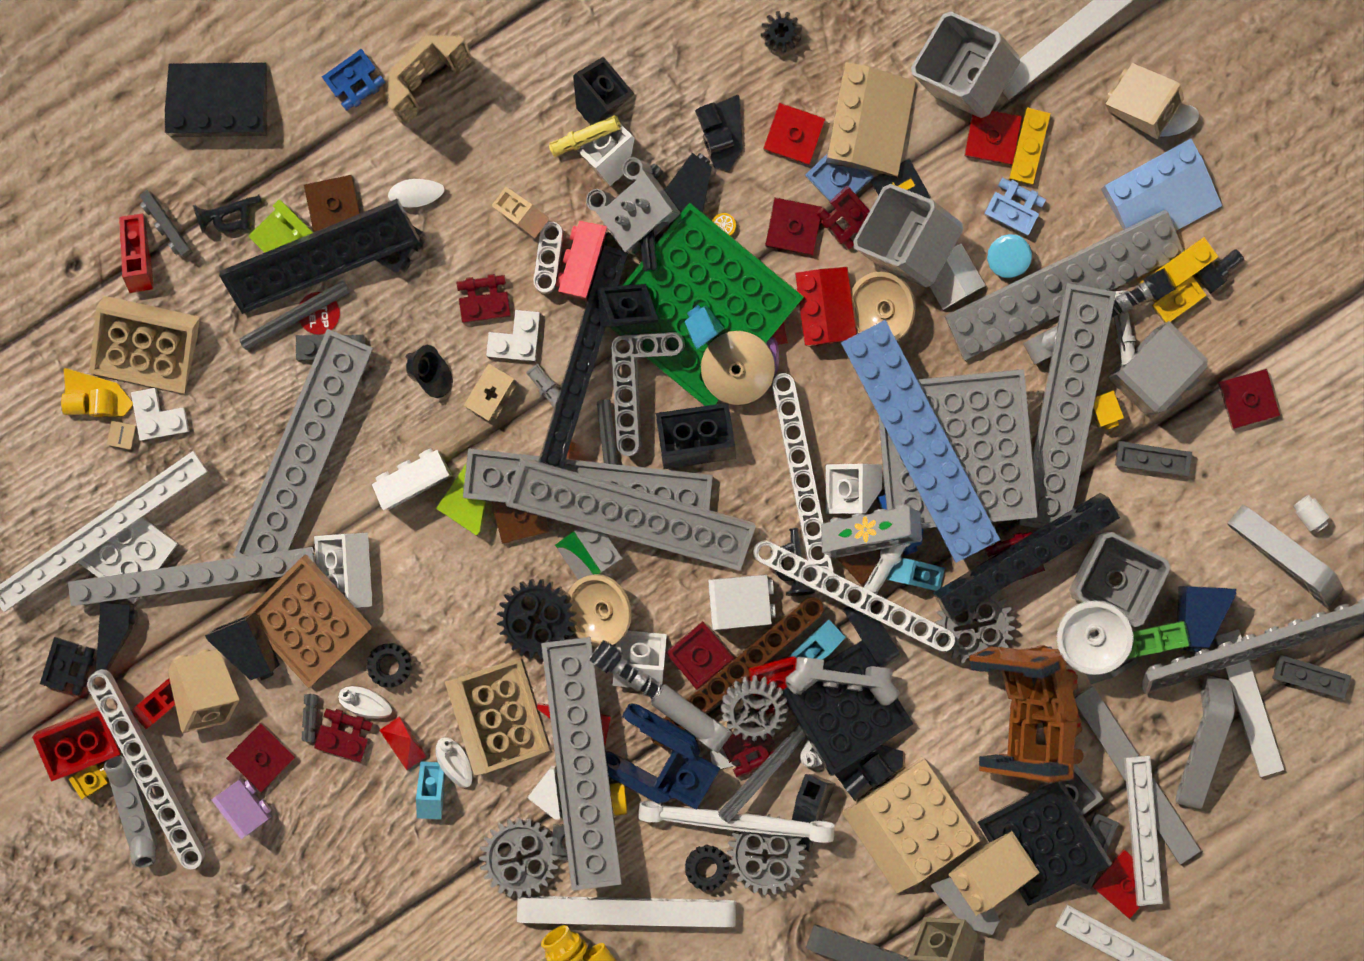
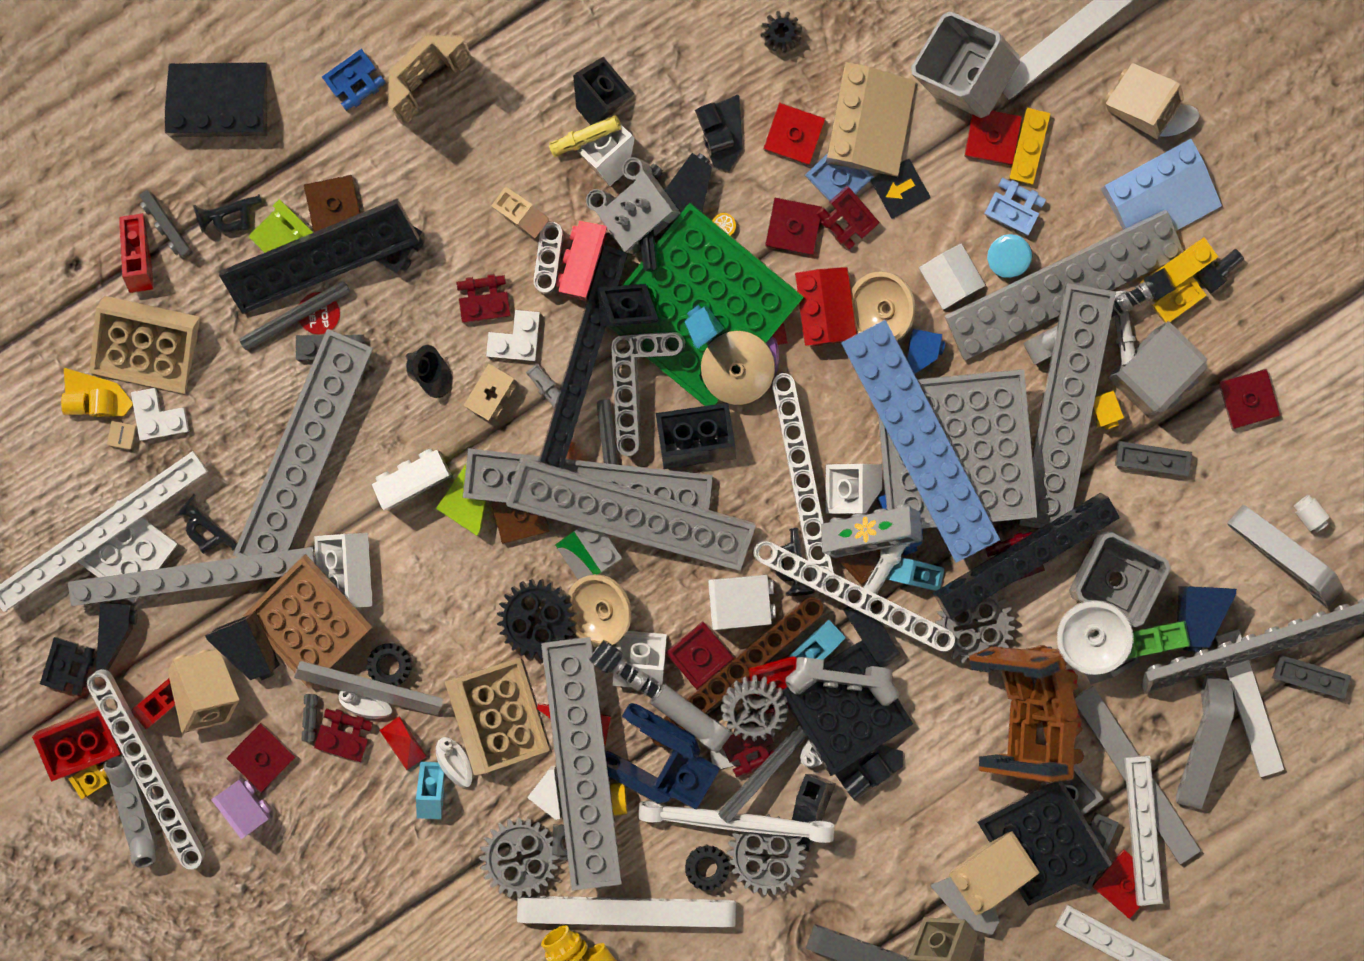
white arm [388,179,444,208] -> none
tan slope [842,757,980,893] -> none
light grey plate [853,184,963,287] -> none
none -> black piece [175,494,238,554]
none -> light grey tile [294,661,443,716]
none -> blue slope [906,329,945,374]

